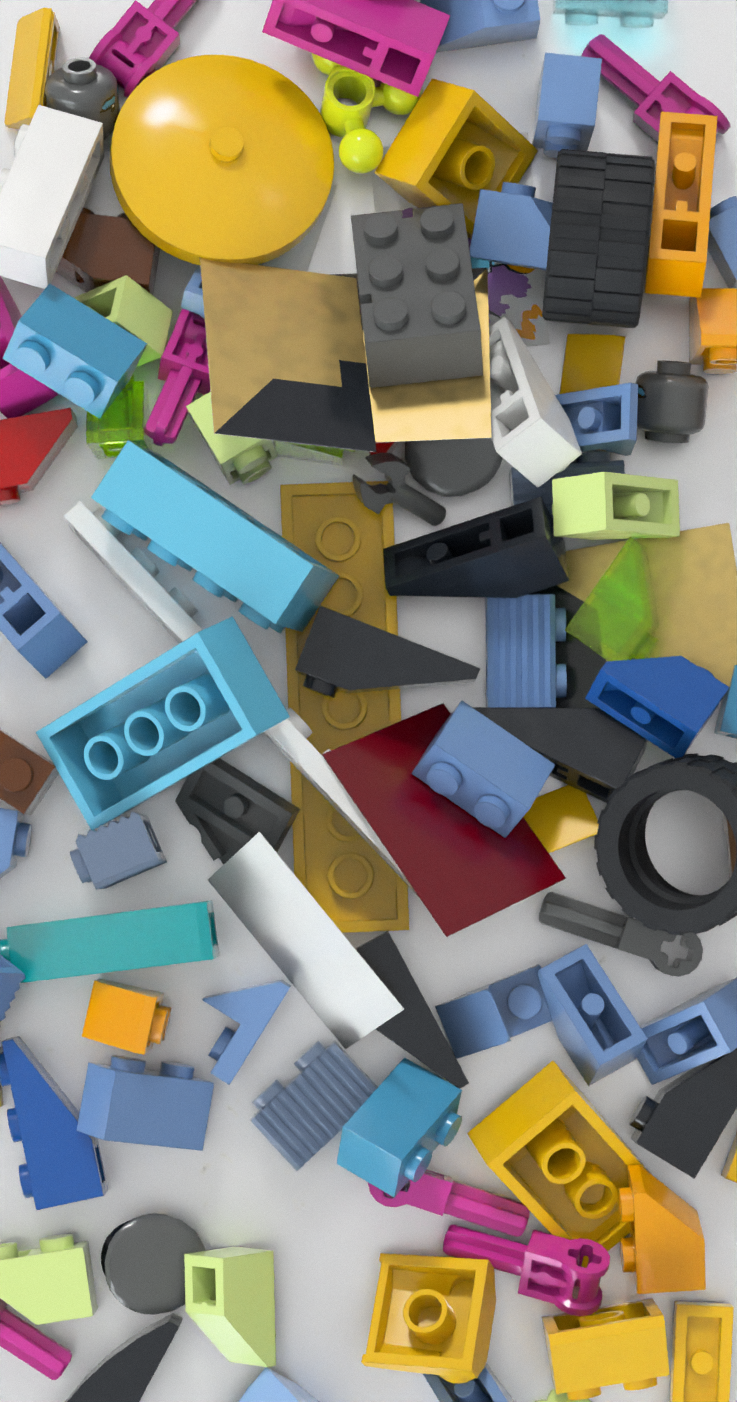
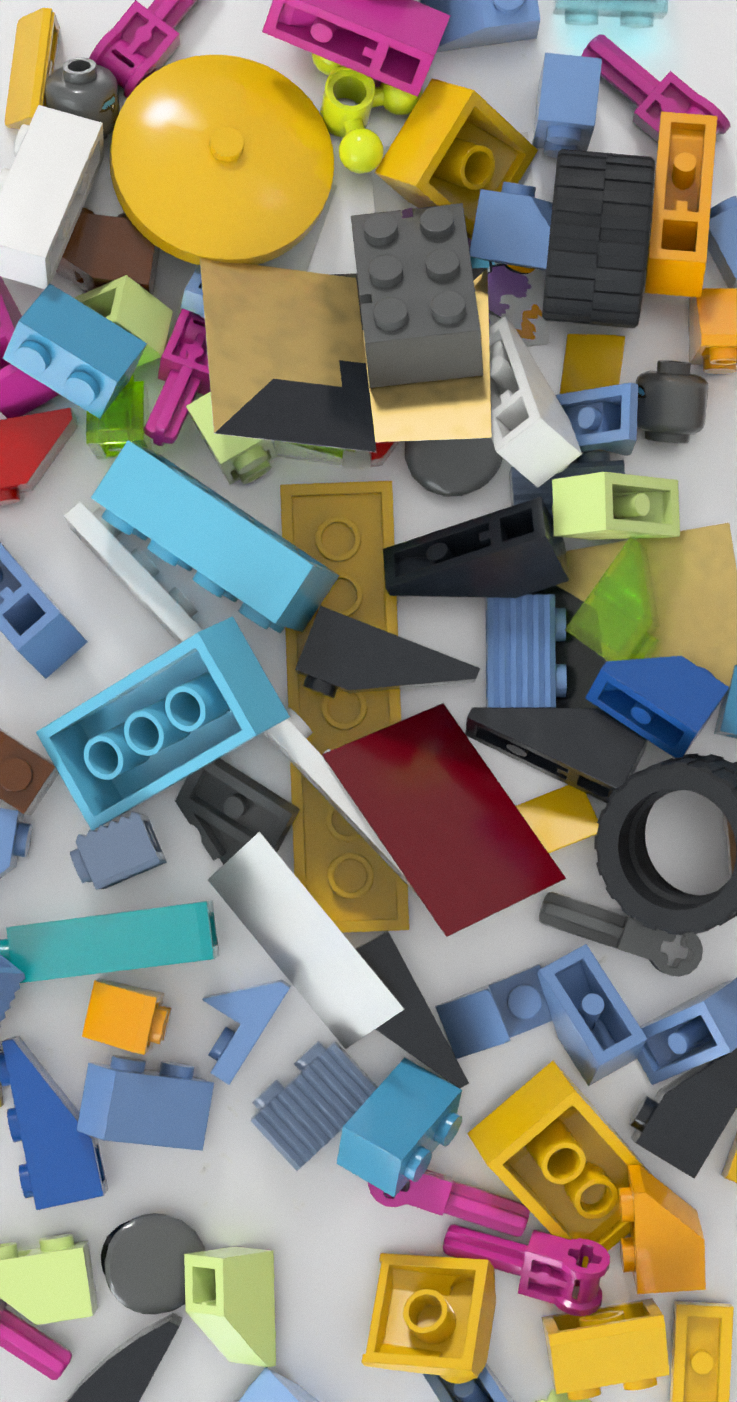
dark grey bar [352,452,446,526] -> none
medium blue brick [411,700,555,838] -> none

